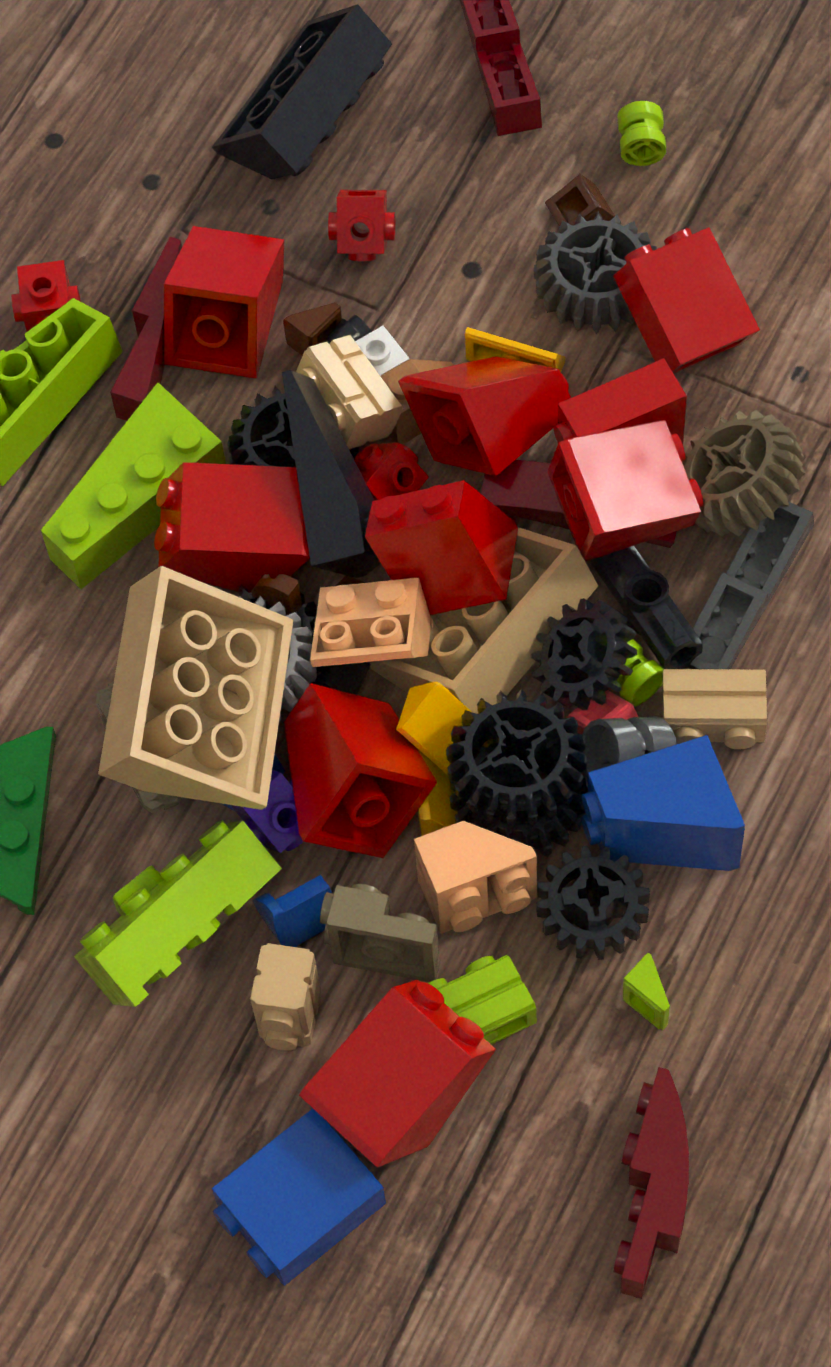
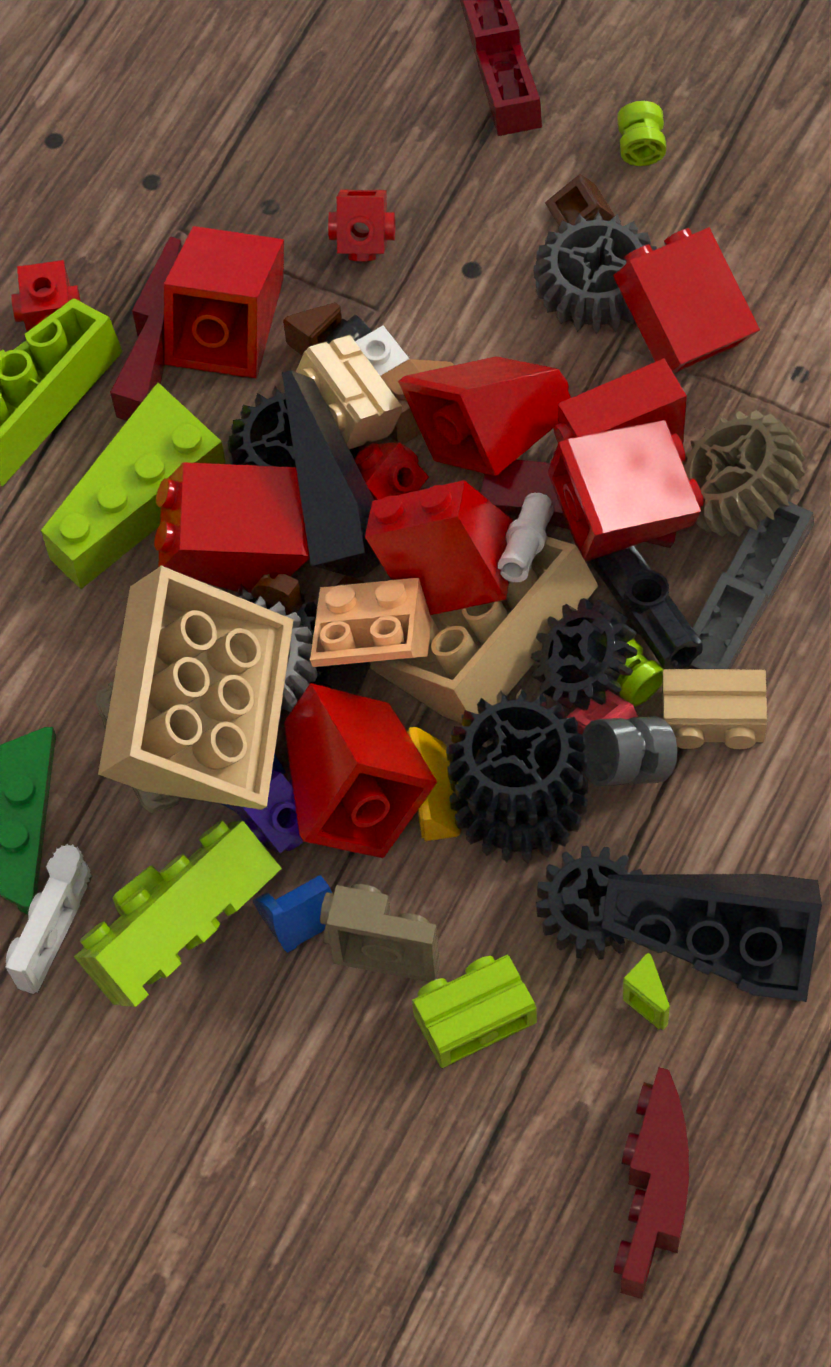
black slope [212,4,392,179] -> none
blue brick [212,1108,386,1286] -> none
tan brick [250,943,321,1051] -> none
red slope [299,980,496,1168] -> none
yellow slope [396,682,488,775] -> none
light nougat slope [414,821,537,934] -> none
yellow slope [465,327,565,372] -> none
blue slope [581,735,745,871] -> none
none -> white hinge [5,844,91,994]
none -> white pin [498,492,554,582]
none -> black wedge [602,874,822,1002]

